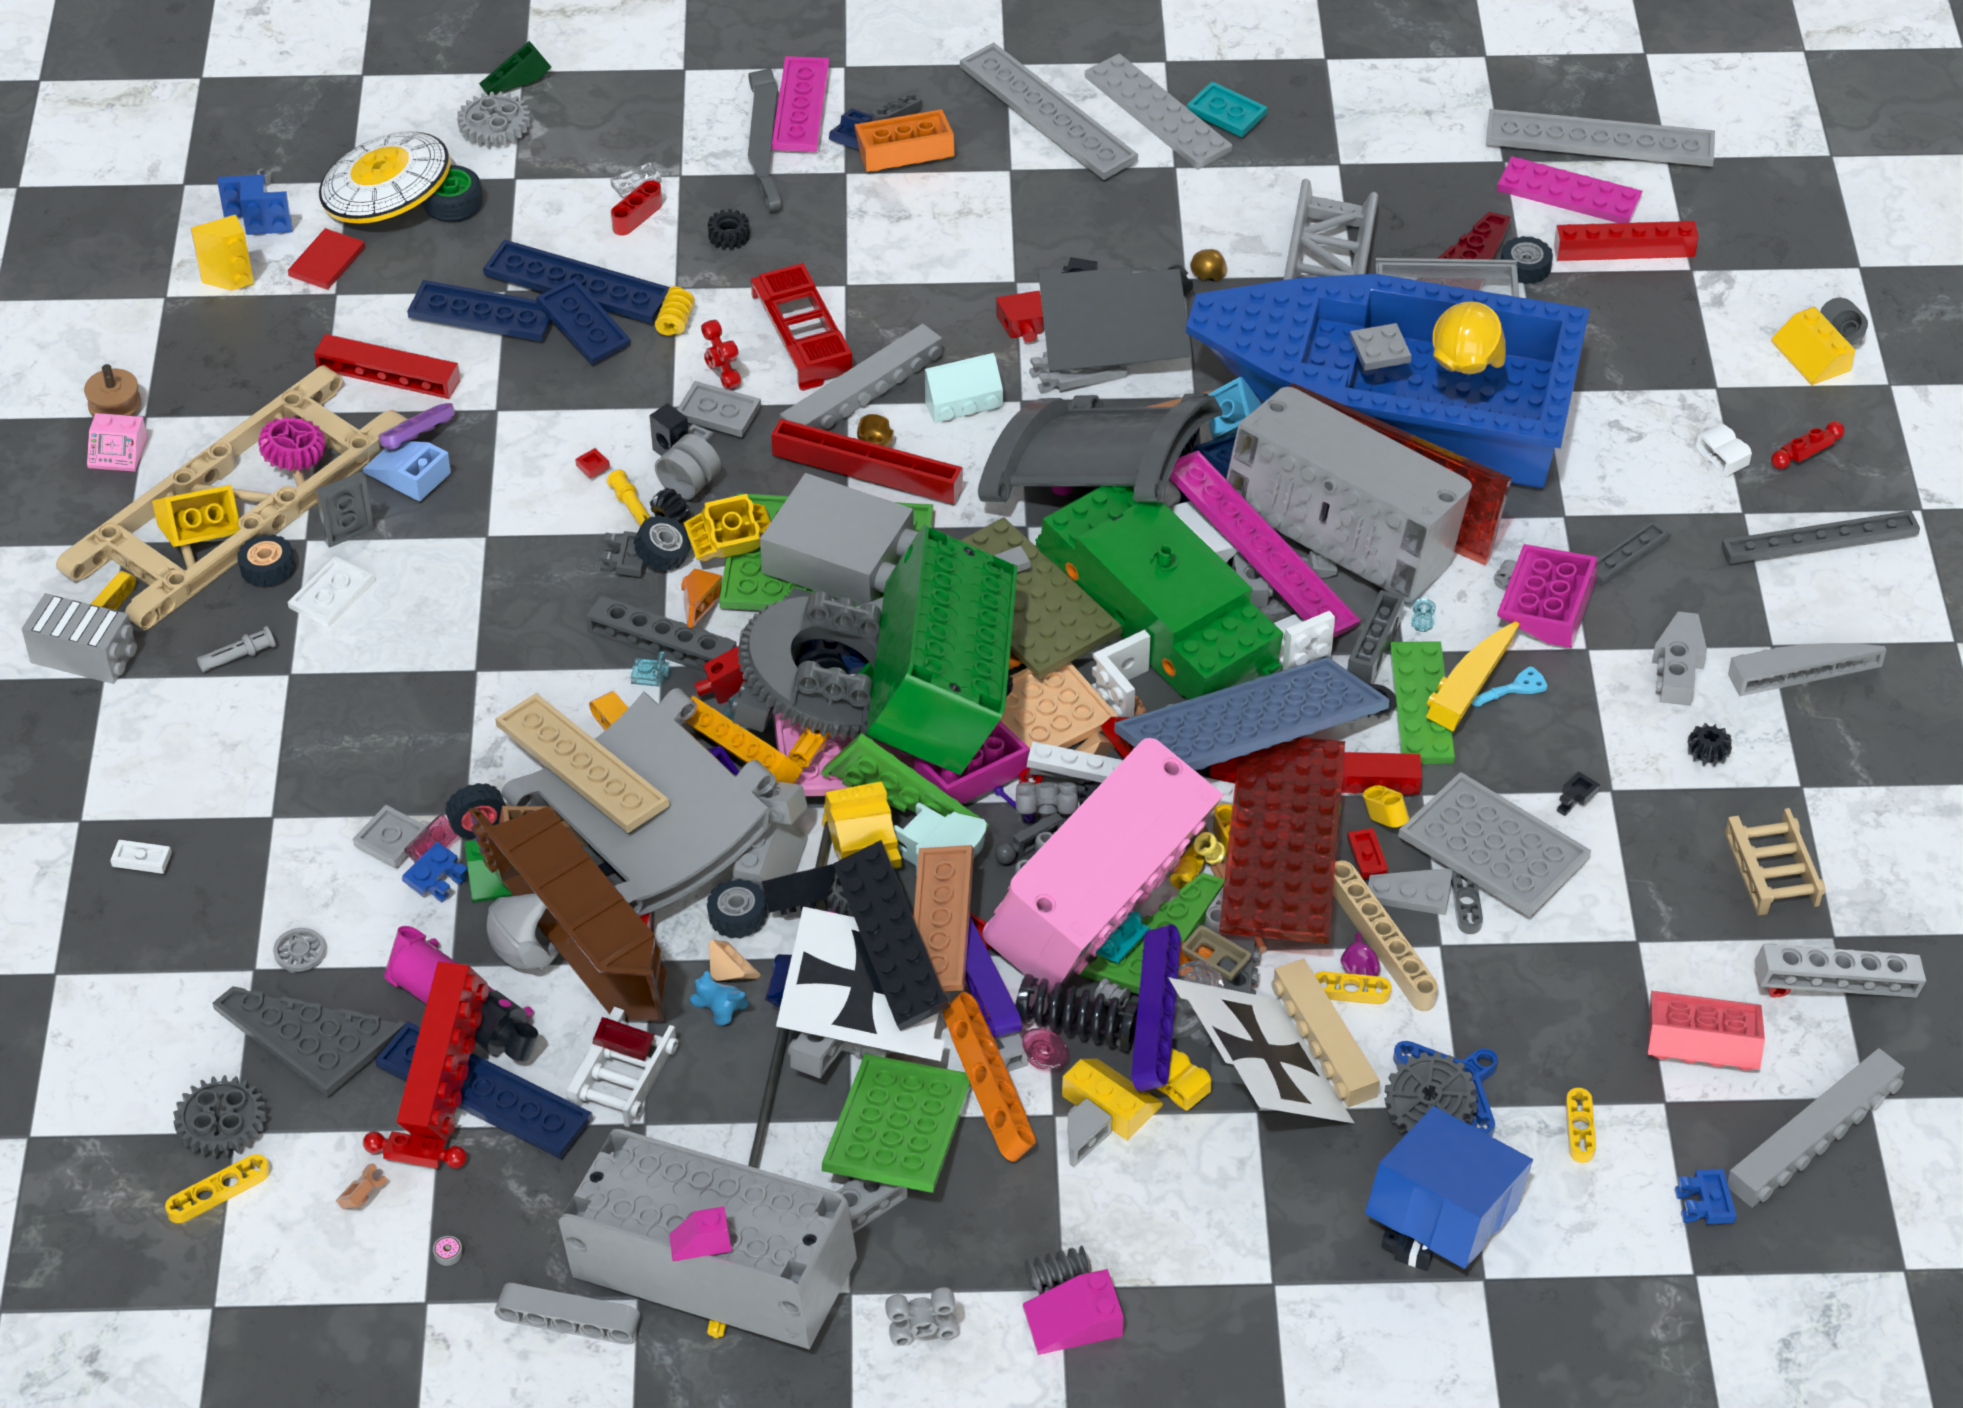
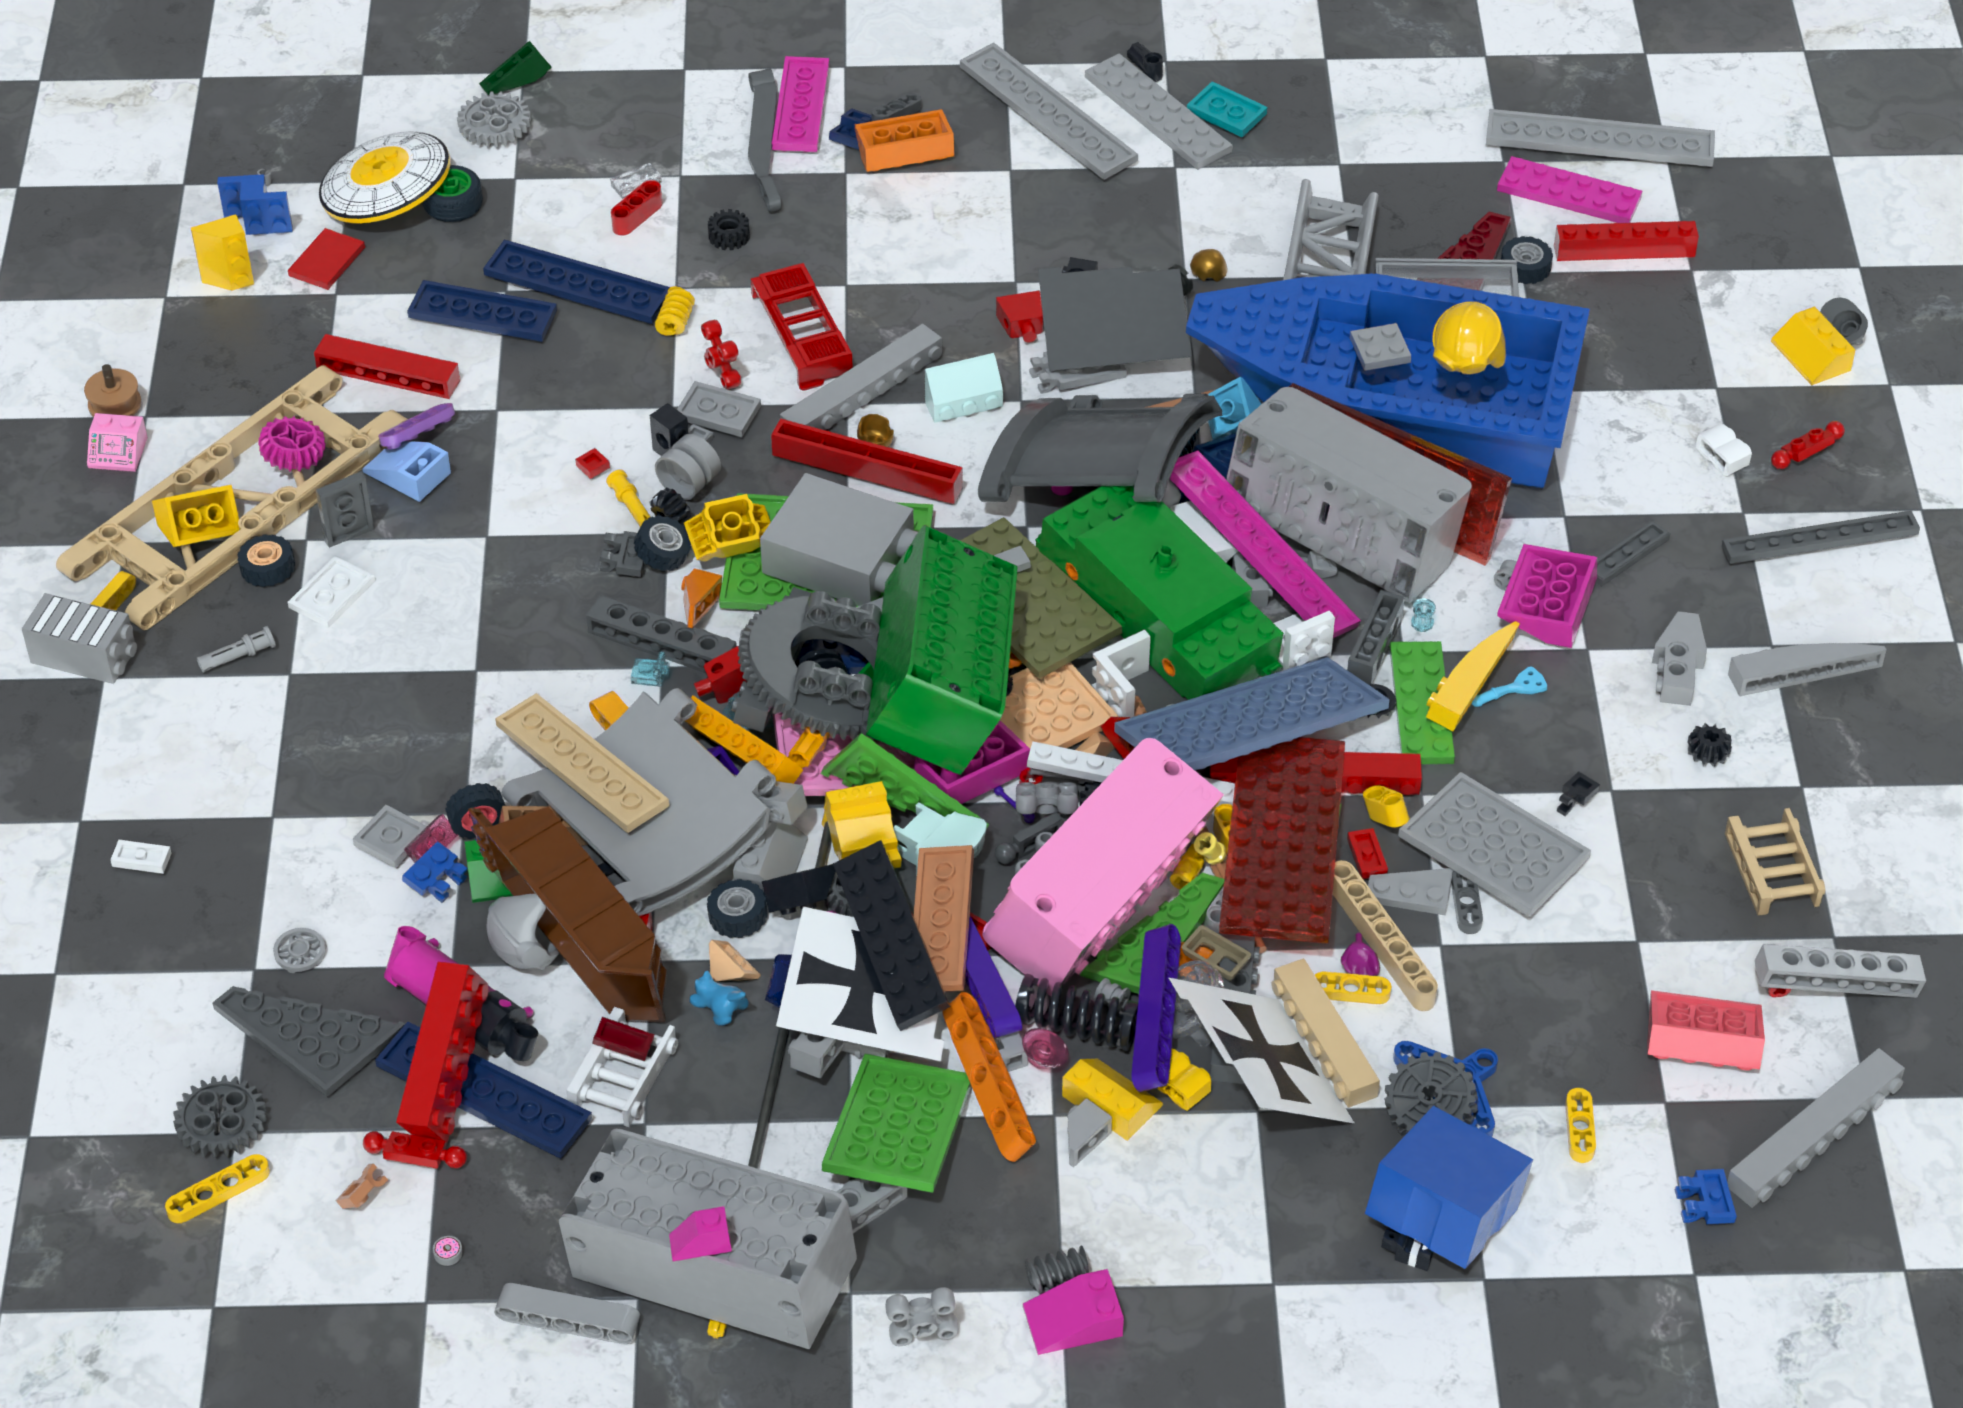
dark blue plate [536,278,631,365] -> none
teal hinge [1096,911,1150,964] -> none
none -> black piece [1127,42,1163,82]

